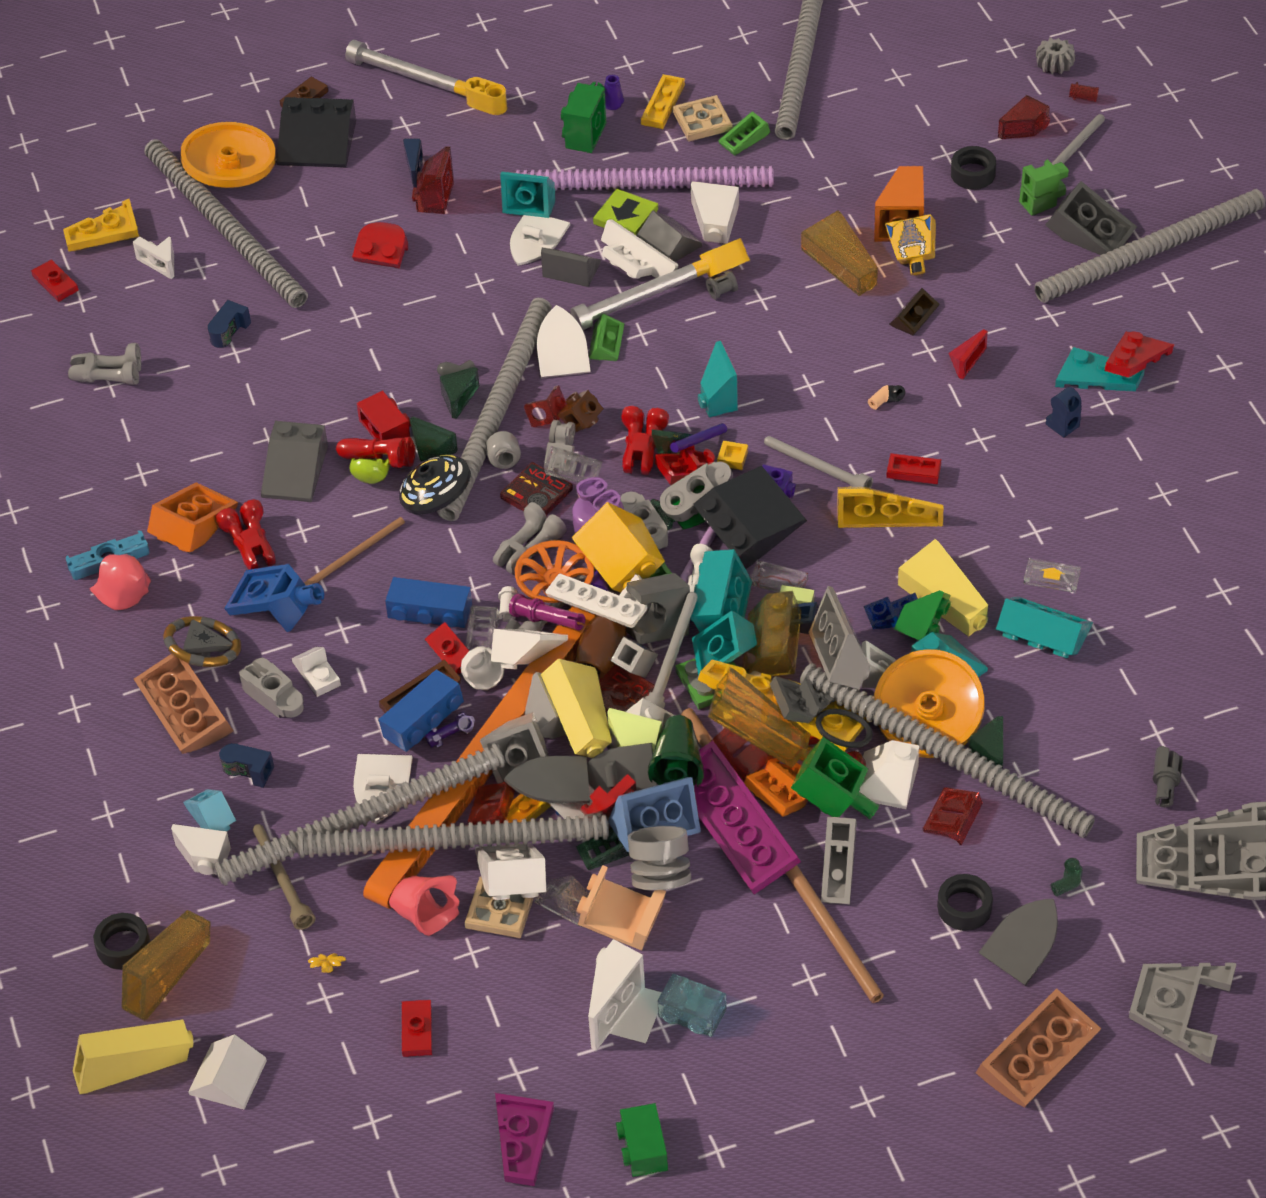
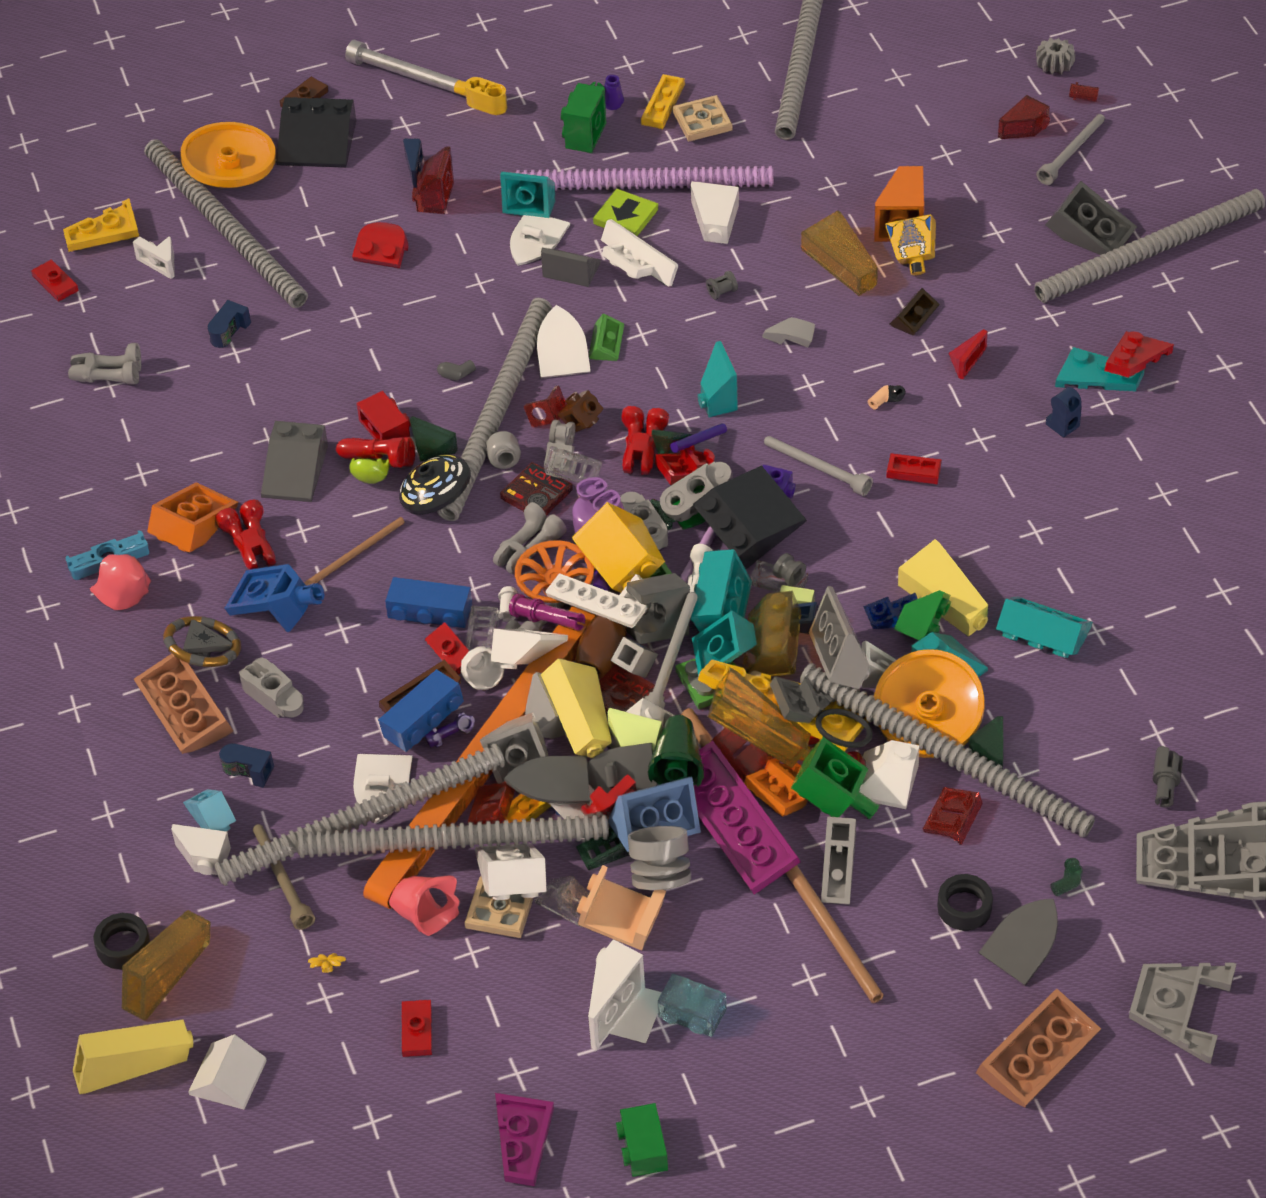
white slope [292,647,341,697] -> none
clear green slope [439,367,480,419] -> none
flat silver piece [571,238,750,330] -> none
dark grey slope [637,211,702,262] -> none
yellow plate [717,441,748,470] -> none
bright green slope [718,111,770,156] -> none
yellow wedge [837,487,944,528] -> none
black tyre [951,146,996,189] -> none
bright green hips [1019,159,1069,216] -> none
clear tile [1023,558,1081,593] -> none
none -> light grey slope [762,317,815,348]
none -> dark grey wheel [773,553,806,586]

